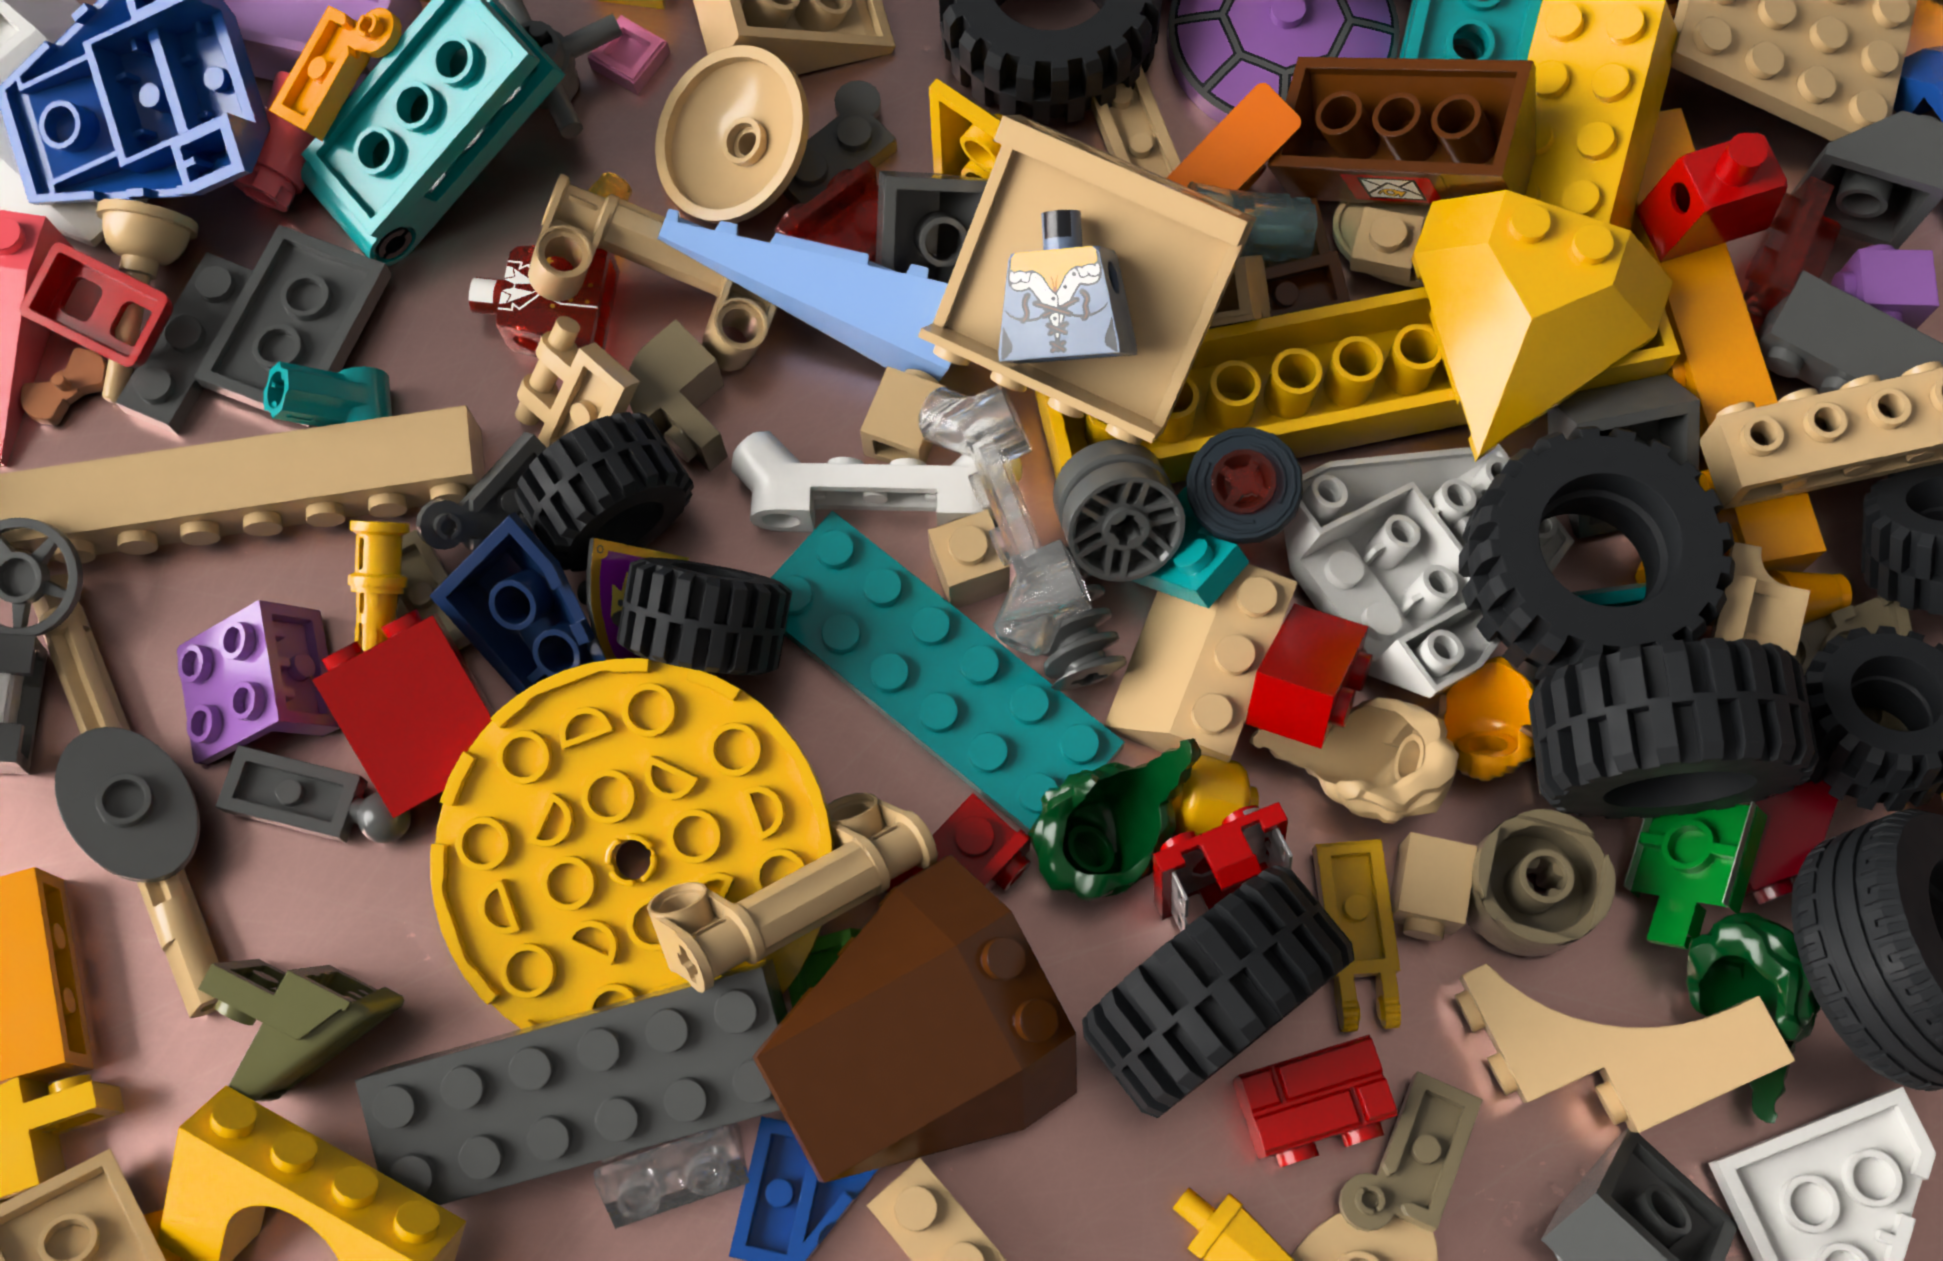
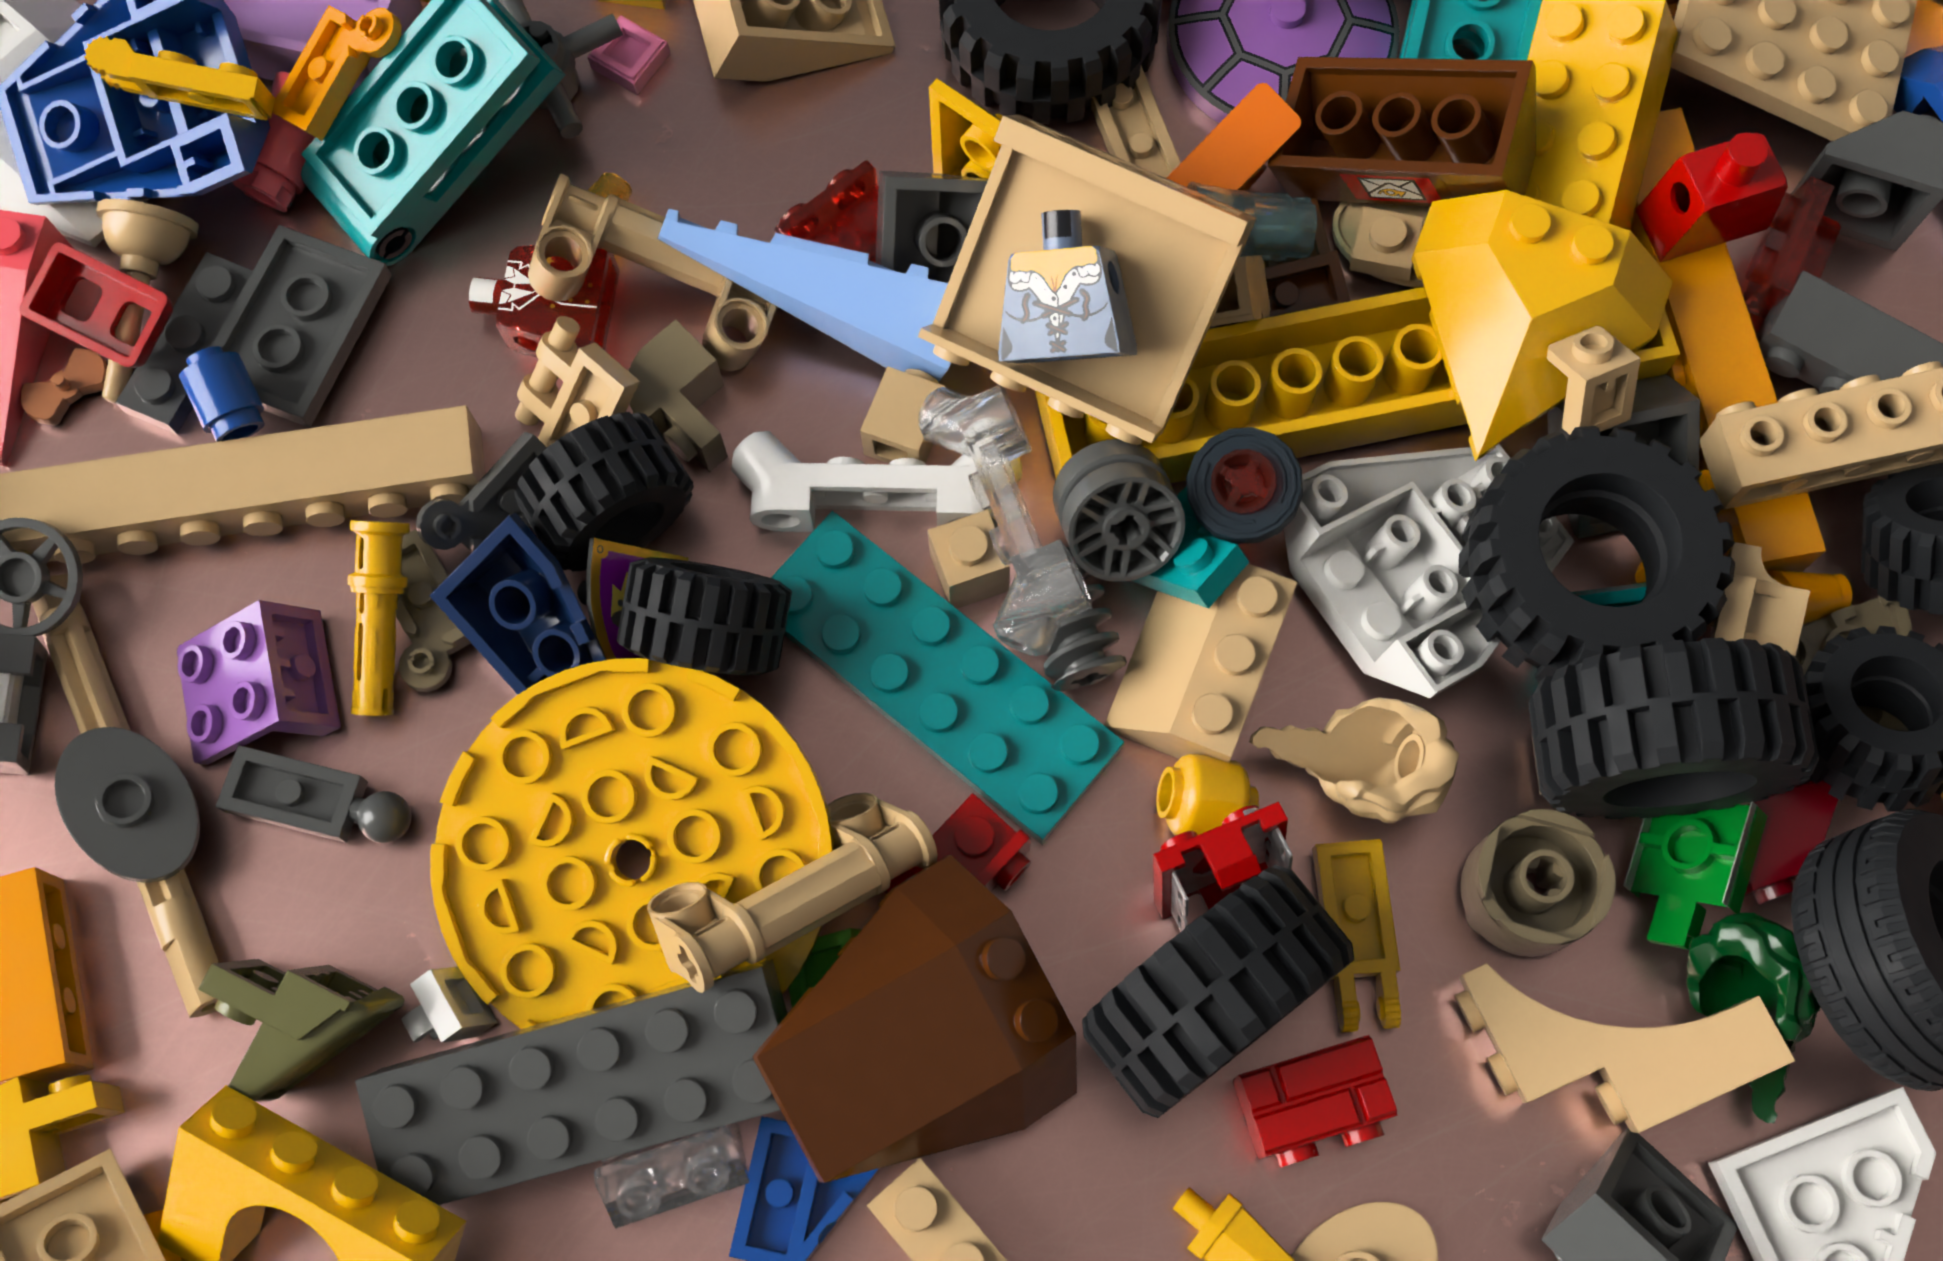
teal piece [263,361,392,427] -> none
red brick [312,609,495,818] -> none
tan dish [655,45,809,224] -> none
dark grey hinge [783,80,897,221] -> none
dark green hair [1028,738,1202,902] -> none
red brick [1245,603,1373,749] -> none
dark tan hinge [1338,1071,1483,1232] -> none
tan brick [1390,832,1478,941] -> none
light orange hair [1438,656,1536,781] -> none
medium lavender brick [1831,244,1940,330] -> none
none -> yellow hinge [84,36,276,121]
none -> blue brick [179,346,265,442]
none -> white tile [401,967,498,1043]
none -> tan bracket [1547,326,1641,435]

